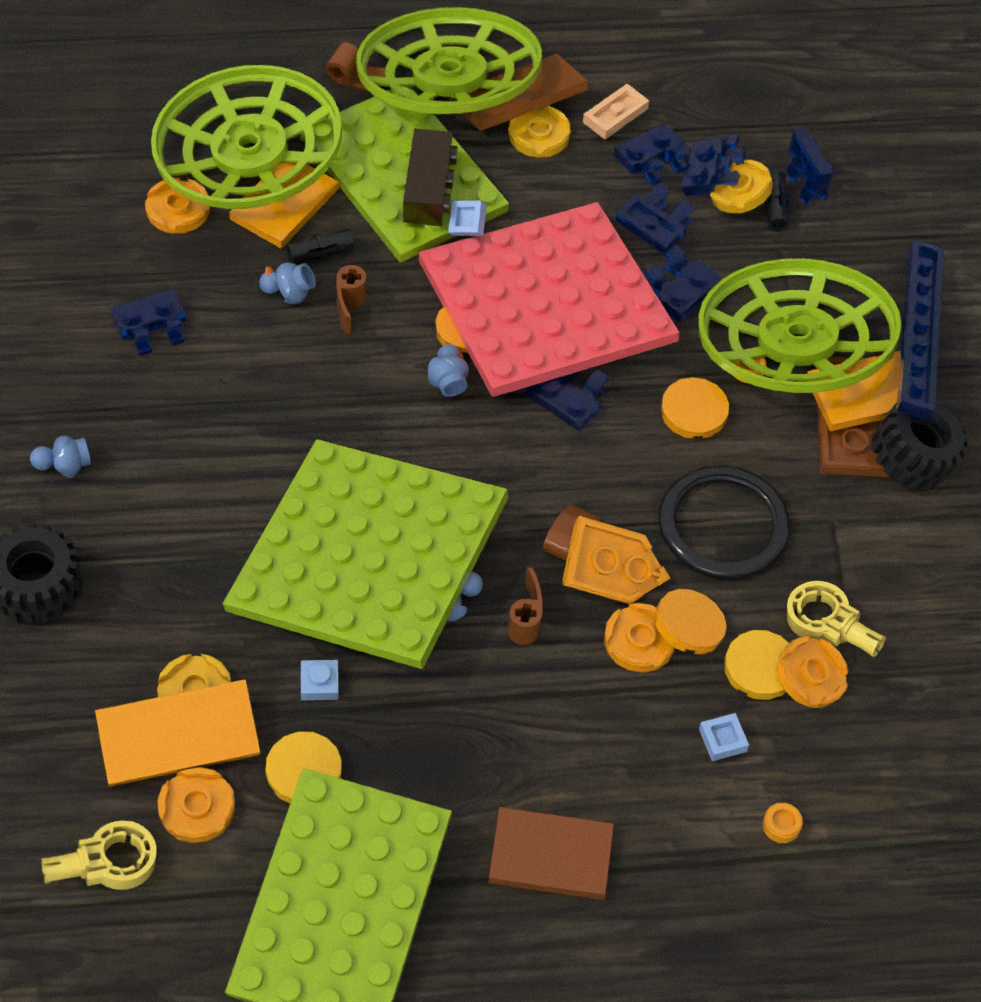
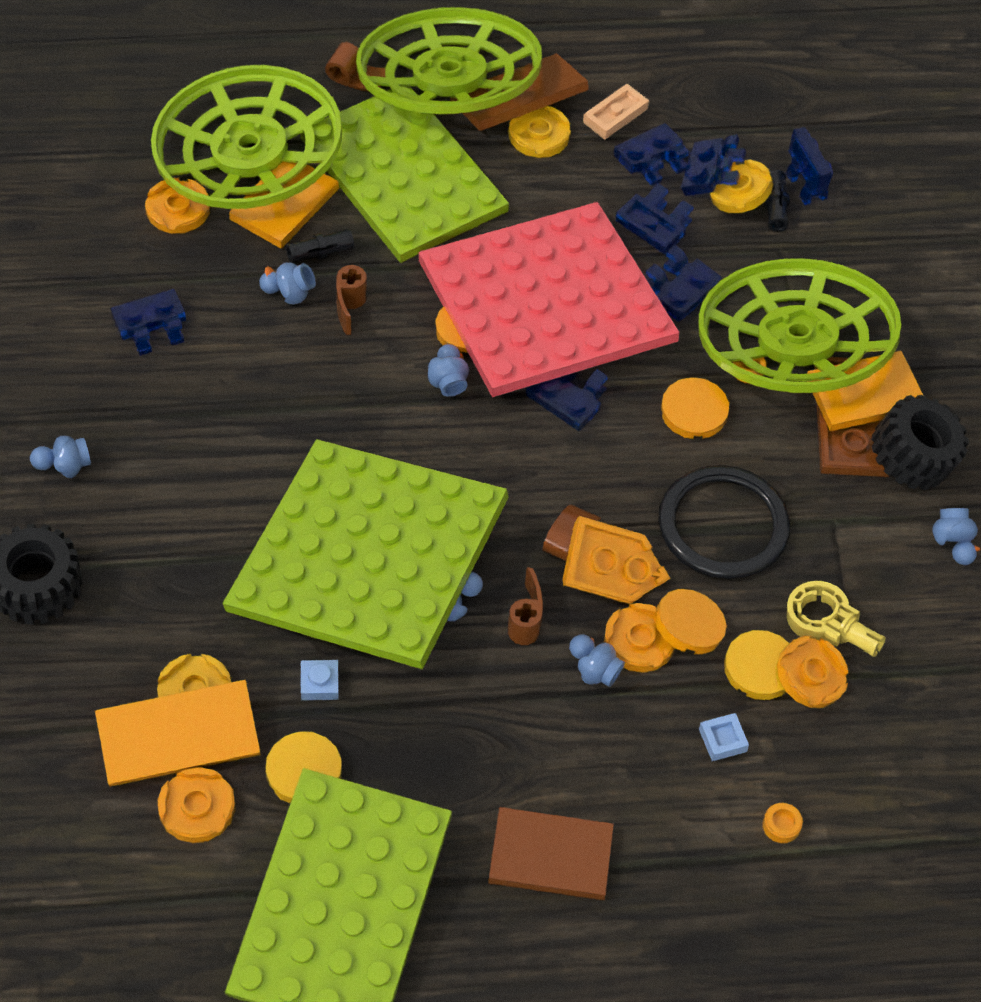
light yellow pin [41,821,157,890] -> none
dark brown brick [403,128,458,226] -> none
light blue plate [448,201,487,236] -> none
clear blue plate [896,240,944,421] -> none
none -> medium blue animal [569,634,625,687]
none -> medium blue animal [932,508,981,565]

